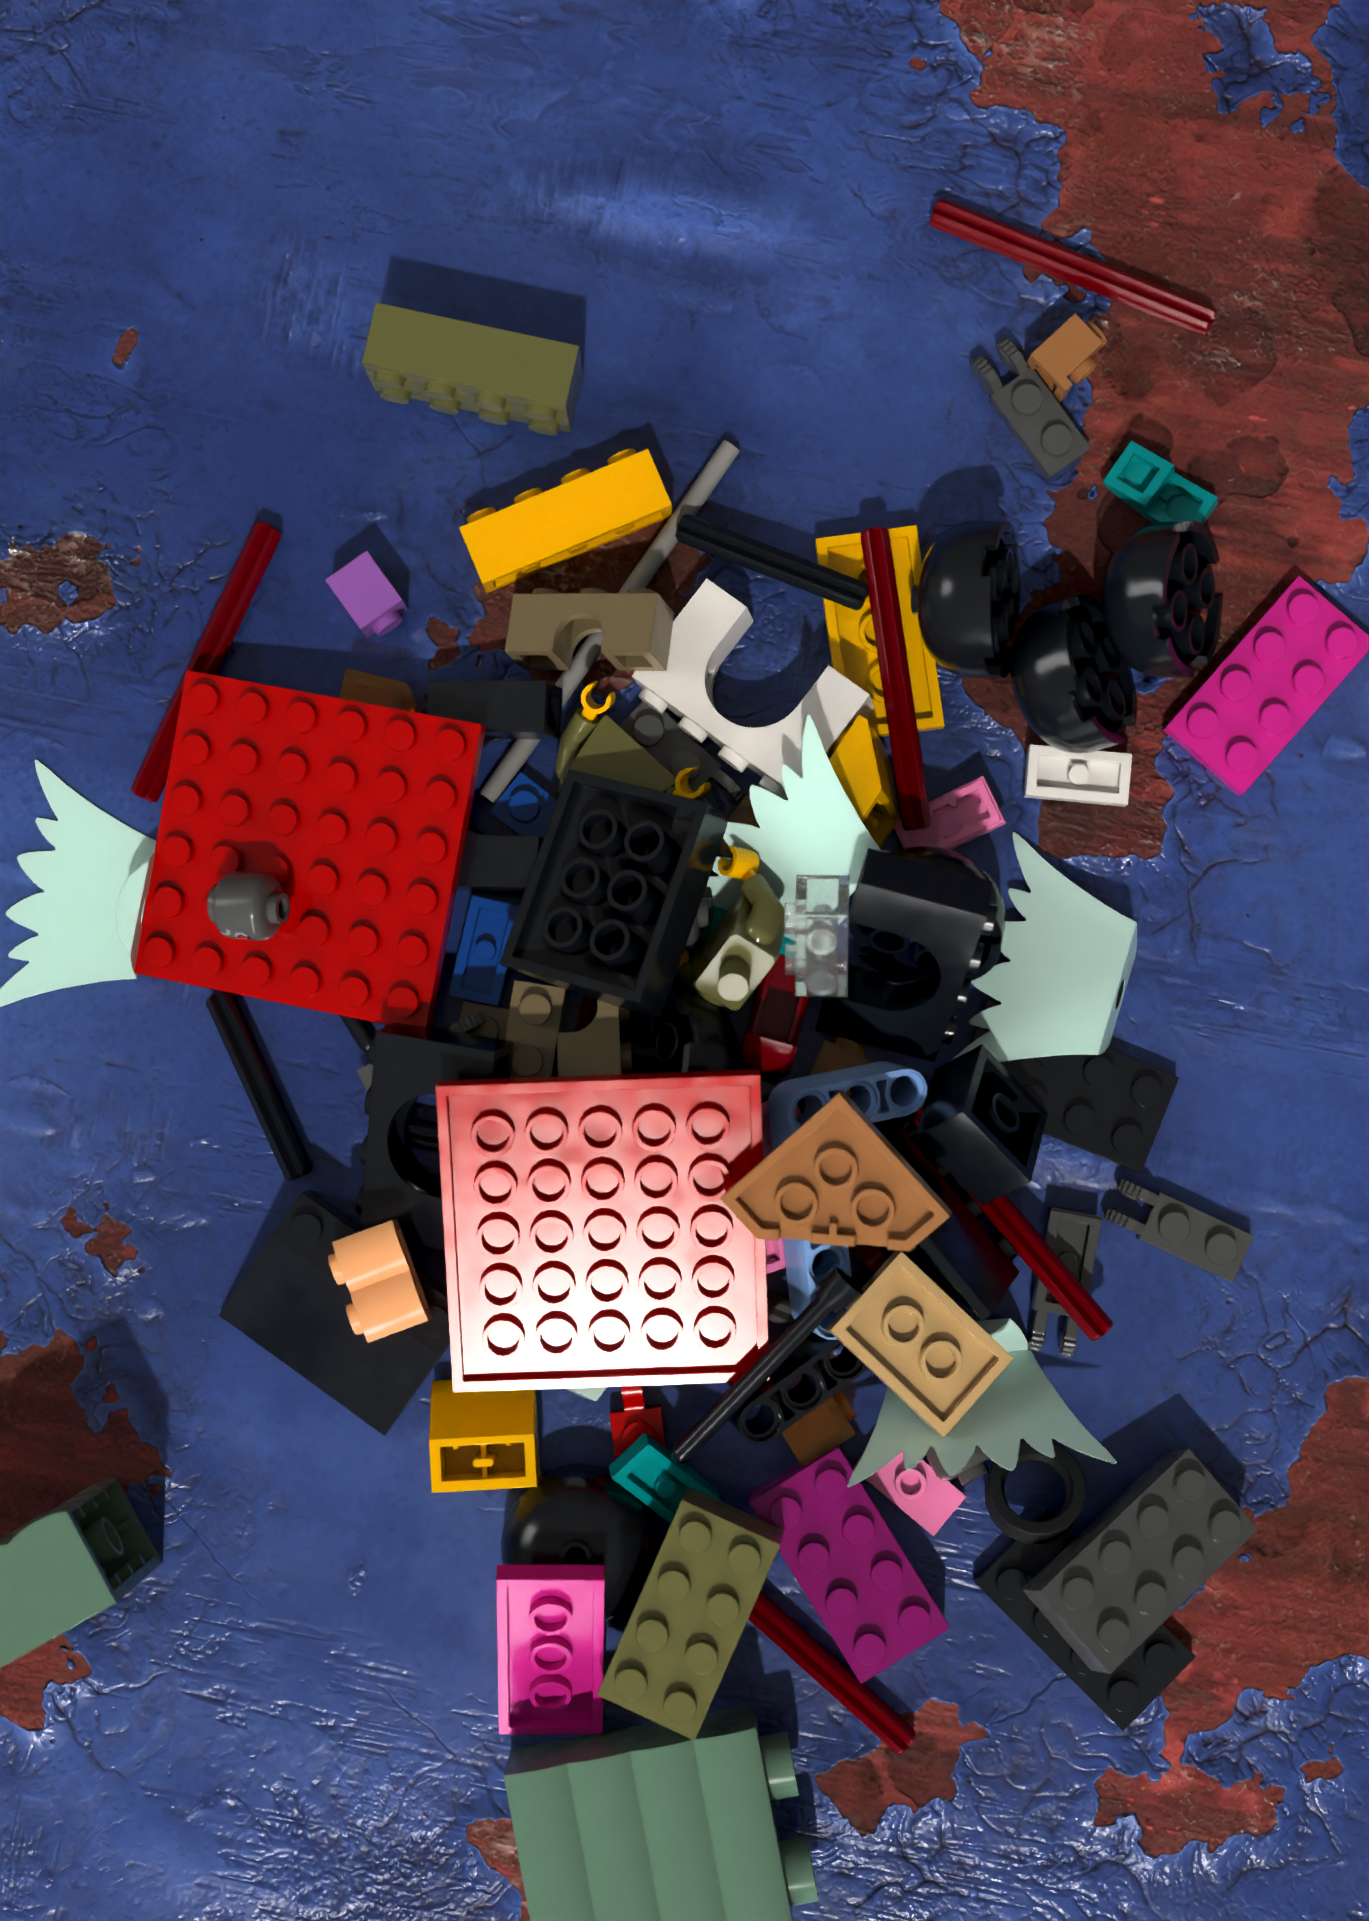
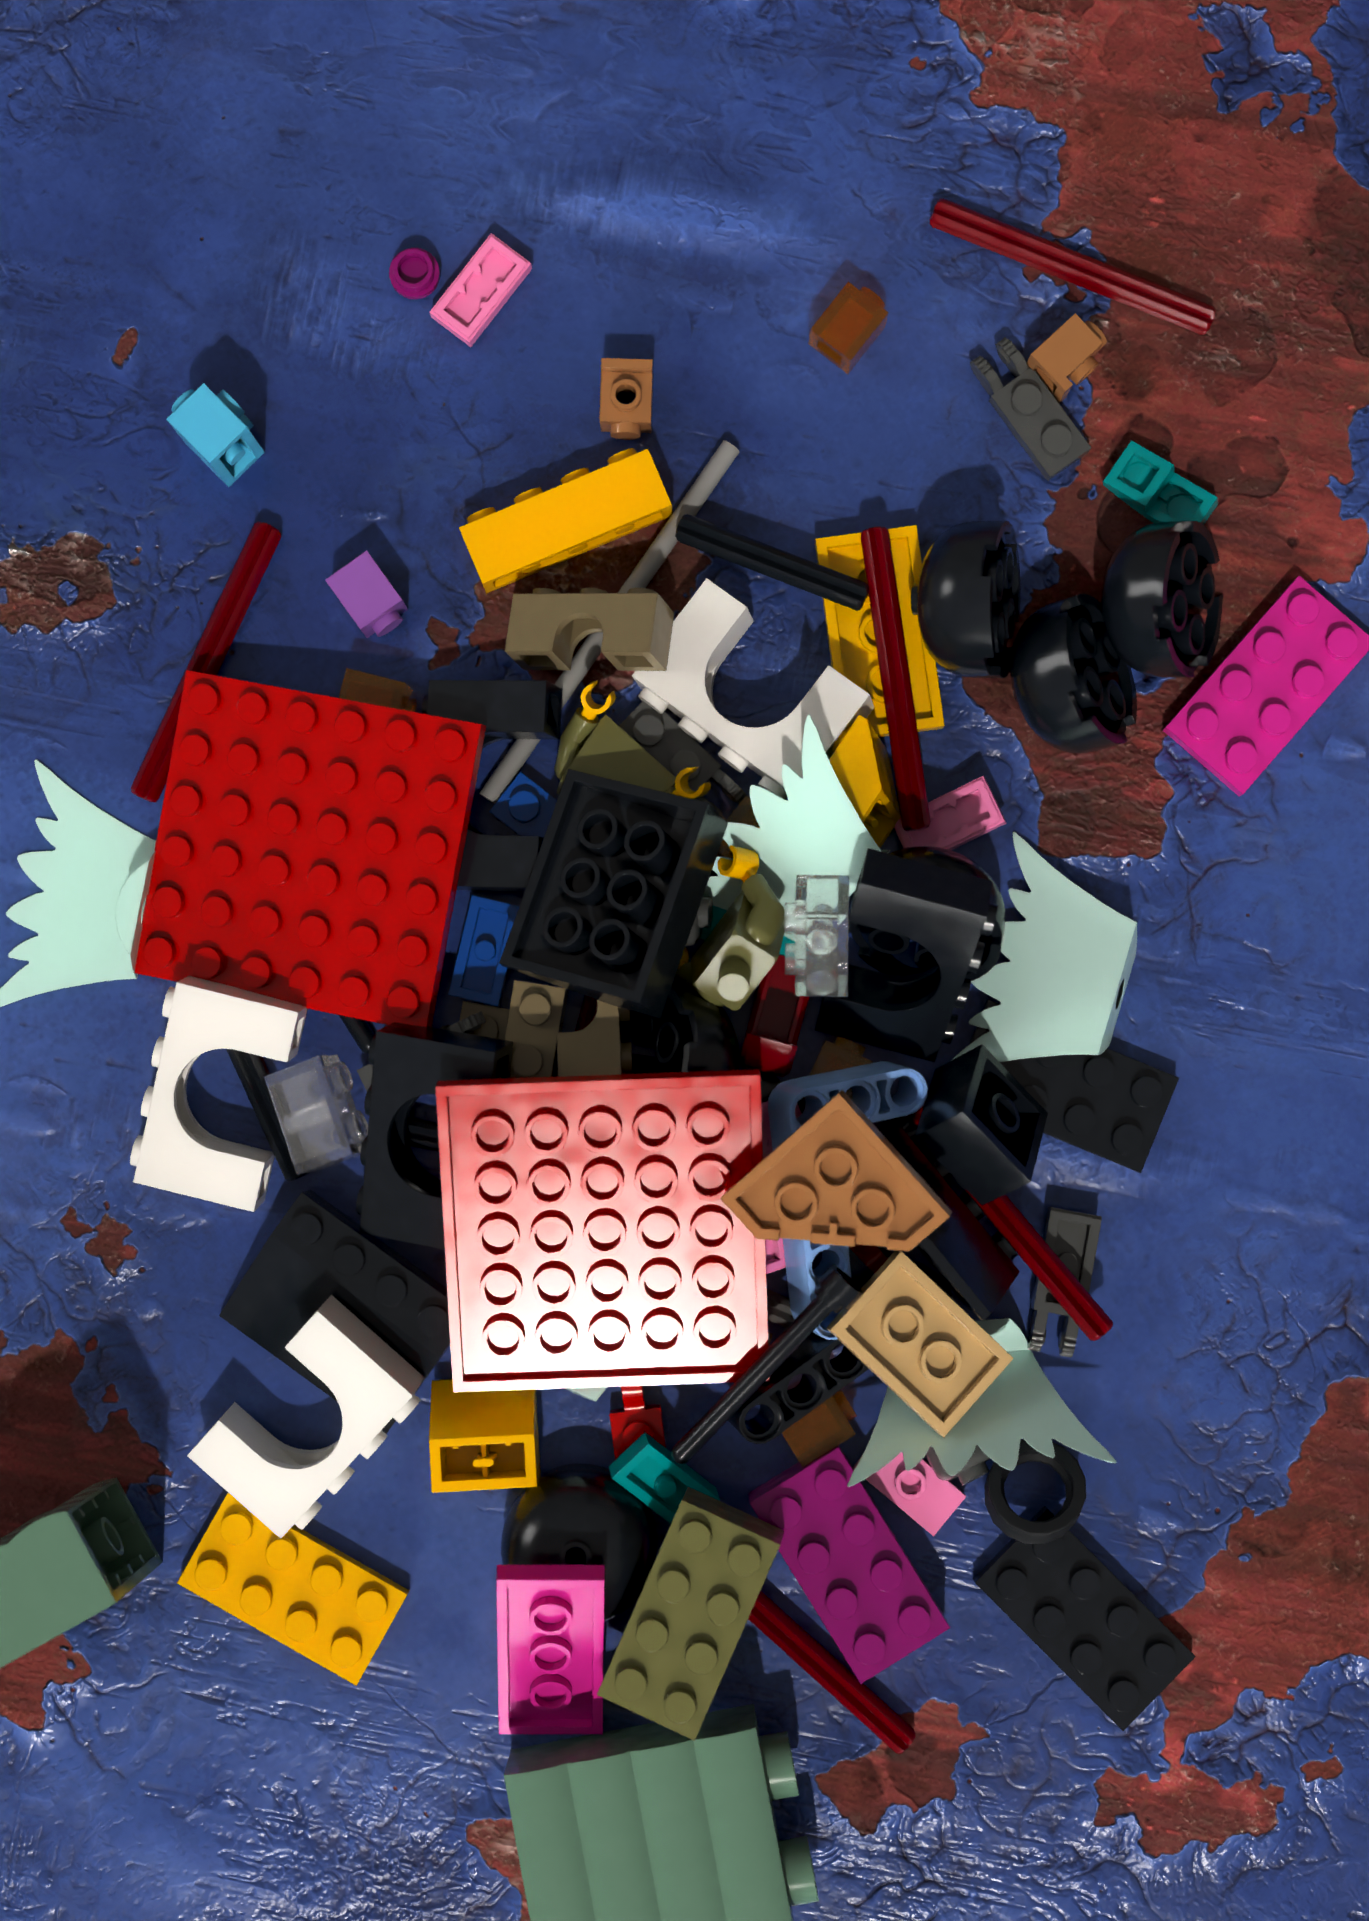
dark grey head [207,871,290,941] -> none
light nougat brick [328,1219,432,1343] -> none
olive brick [362,302,584,436] -> none
dark grey brick [1022,1448,1259,1674] -> none
white plate [1023,744,1132,807] -> none
dark grey hinge [1102,1178,1254,1283] -> none
none -> white arch [130,976,308,1212]
none -> medium azure brick [166,383,265,487]
none -> yellow plate [177,1493,410,1686]
none -> white arch [187,1295,425,1539]
none -> clear brick [264,1055,368,1175]
none -> magenta plate [389,248,440,300]
none -> bright pink plate [429,233,532,347]
none -> medium nougat brick [599,358,653,440]
none -> clear orange brick [808,282,889,374]

